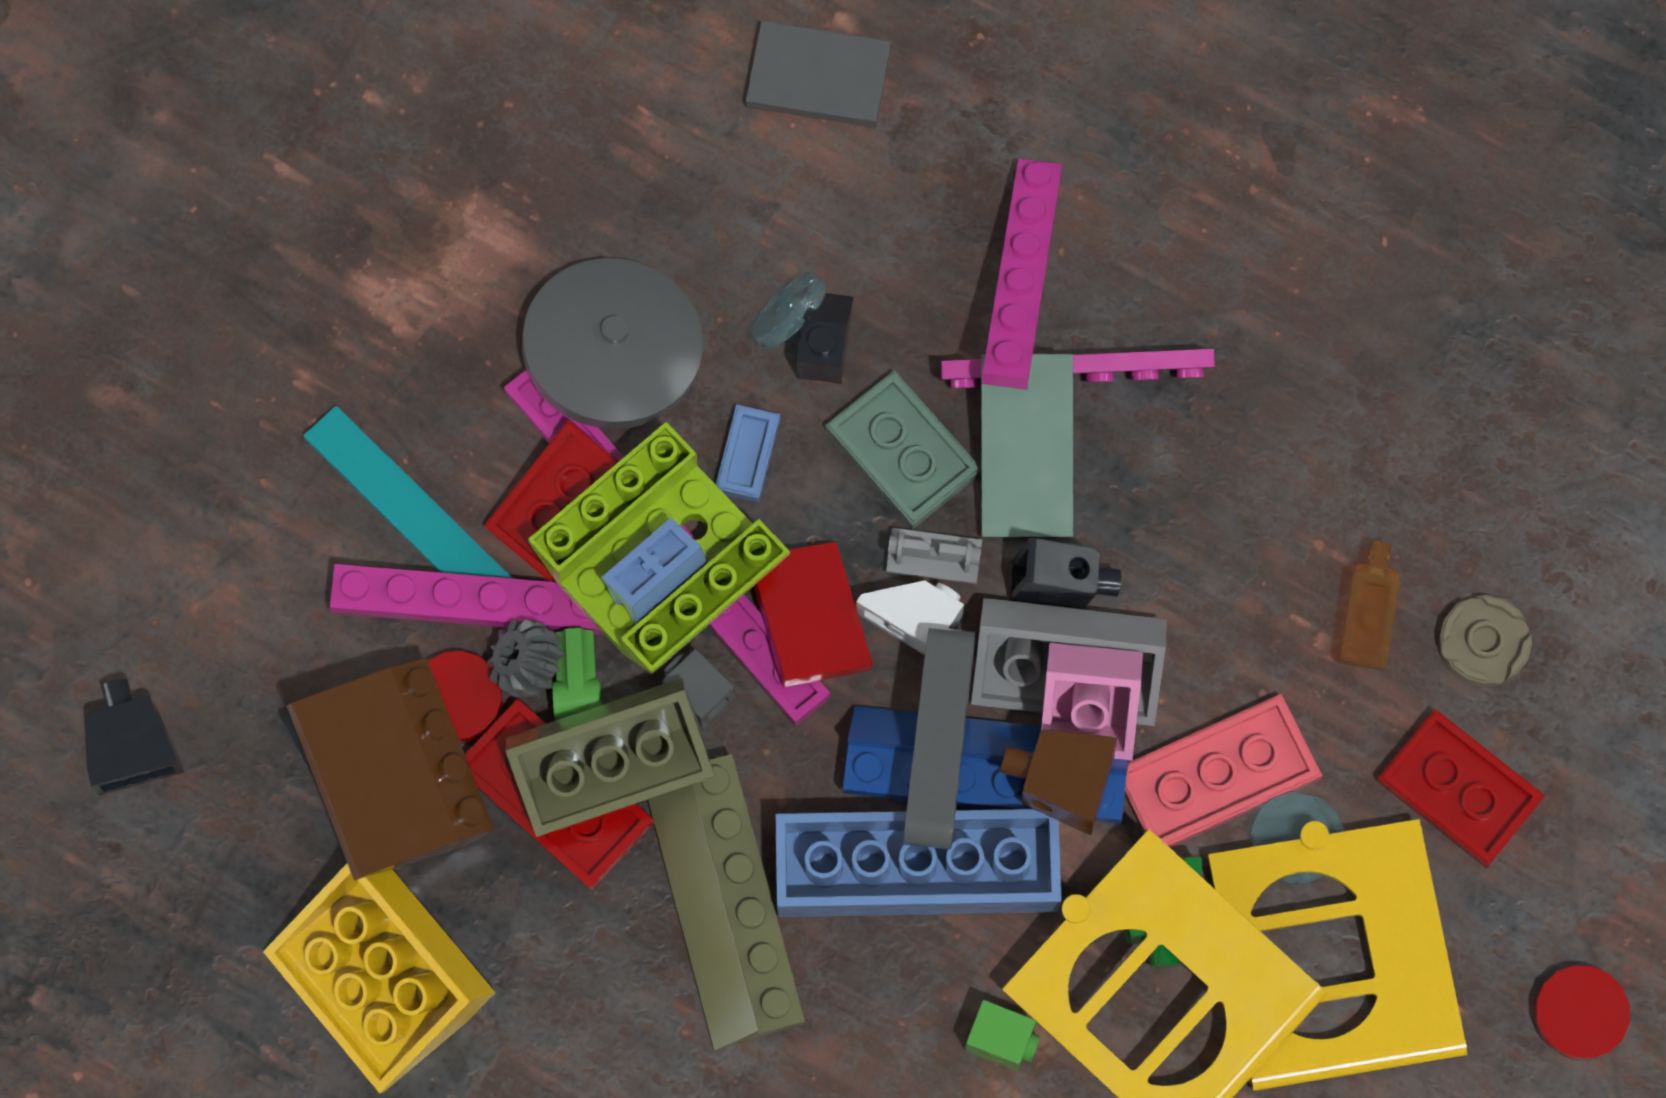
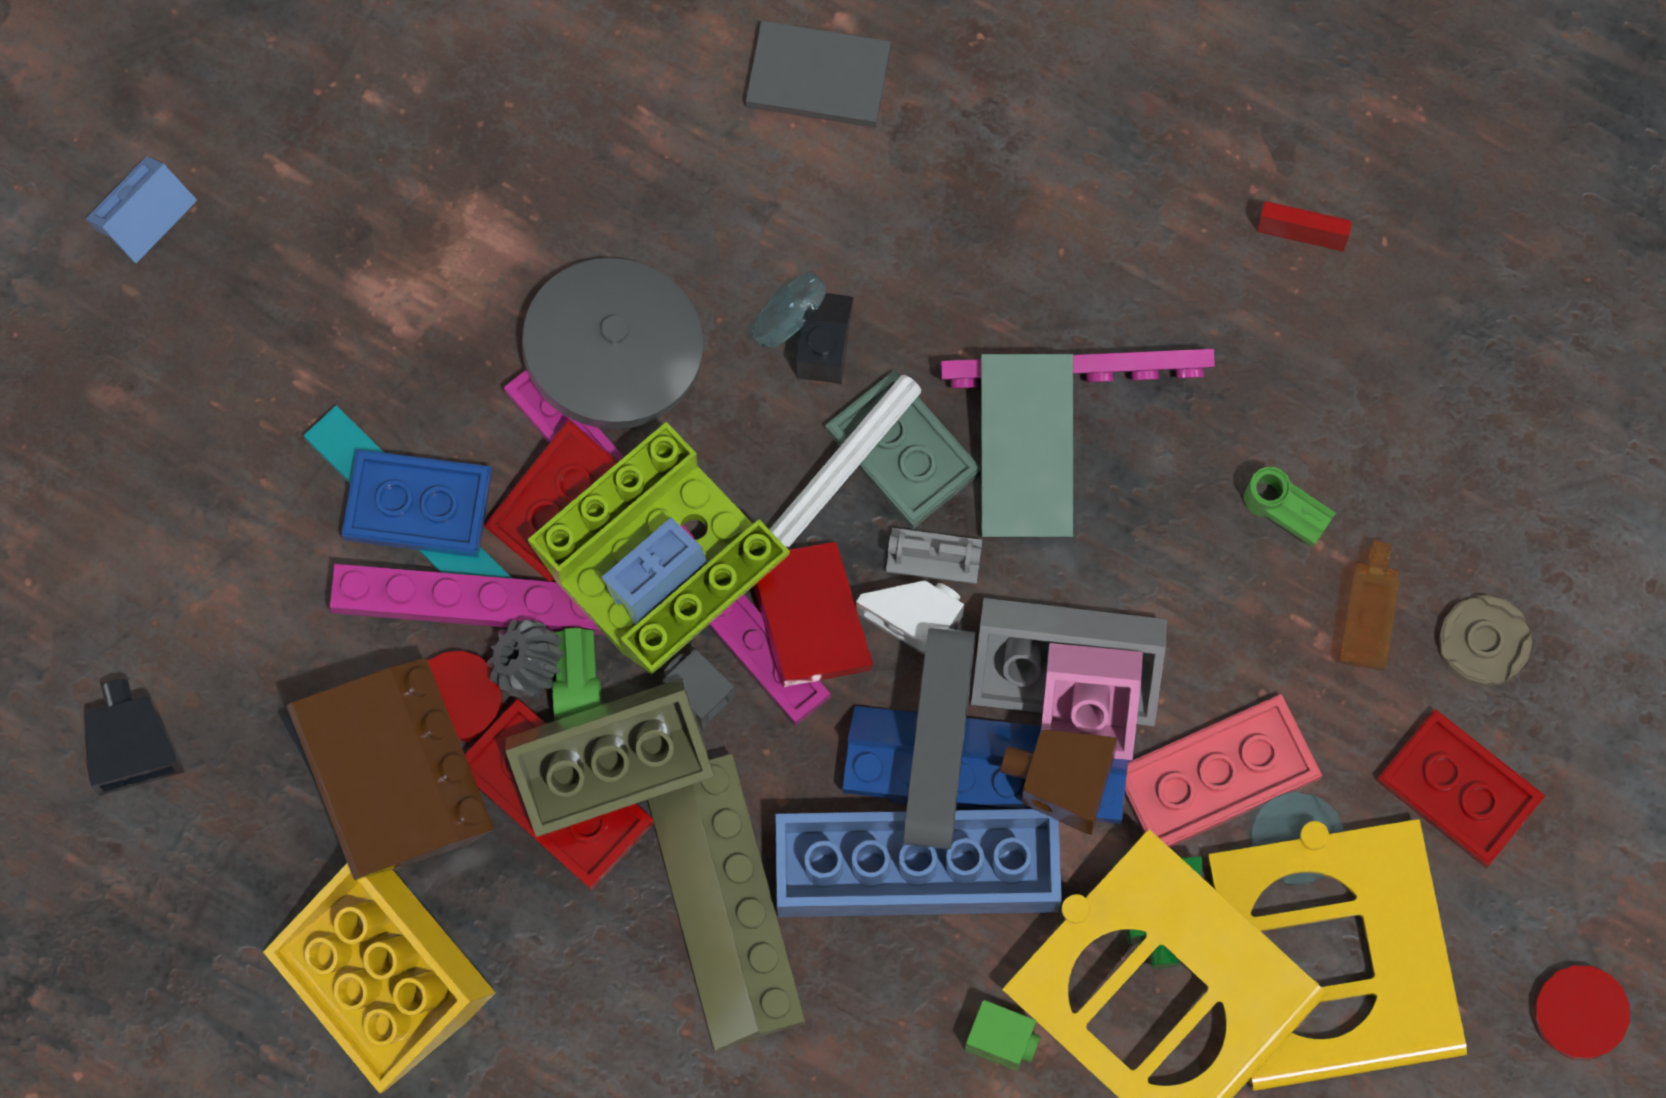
medium blue tile [716,404,781,503] -> none
dark pink plate [982,159,1062,390] -> none
black torso [1009,538,1122,609] -> none
none -> medium blue panel [86,156,197,263]
none -> blue tile [342,449,493,558]
none -> white axle [769,375,921,549]
none -> bright green piece [1244,467,1336,547]
none -> red tile [1257,201,1352,252]

